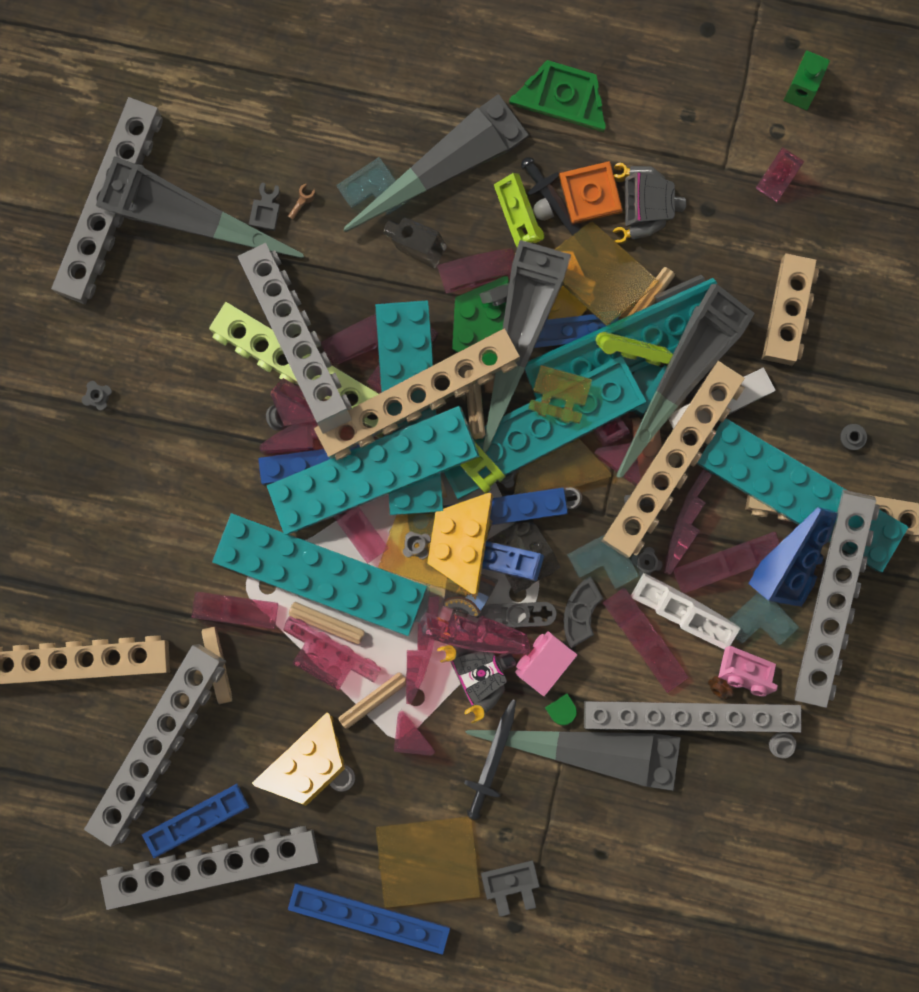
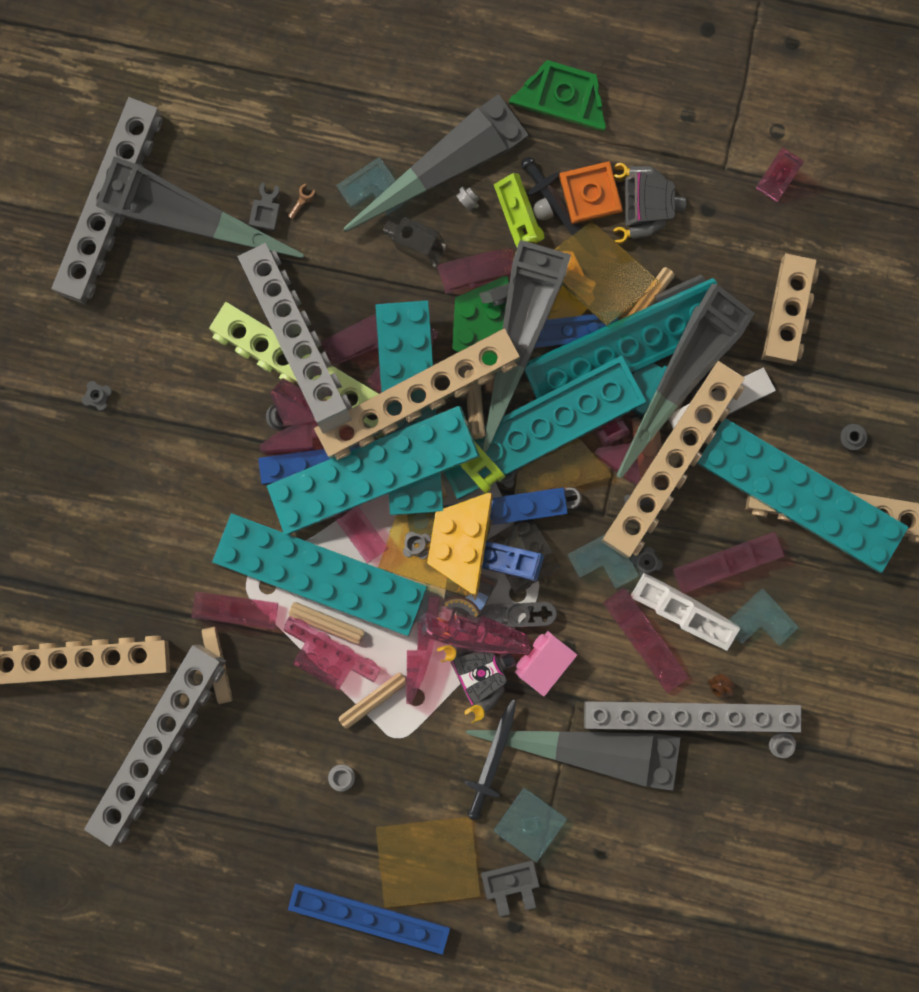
light grey brick [100,826,320,910] -> none
blue plate [142,783,250,858] -> none
wing [253,712,345,806] -> none
clear pink slope [394,709,435,756] -> none
clear yellow plate [529,365,592,424] -> none
green tile [544,693,576,725] -> none
dark grey tile [564,576,603,648] -> none
lime plate [596,332,673,366] -> none
clear pink slope [664,469,712,576] -> none
bright pink bracket [719,646,778,697] -> none
blue wedge [748,507,838,607] -> none
green torso [783,50,830,111] -> none
light grey brick [794,490,880,708] -> none
none -> light grey plate [456,187,480,211]
none -> clear light blue plate [493,787,567,863]

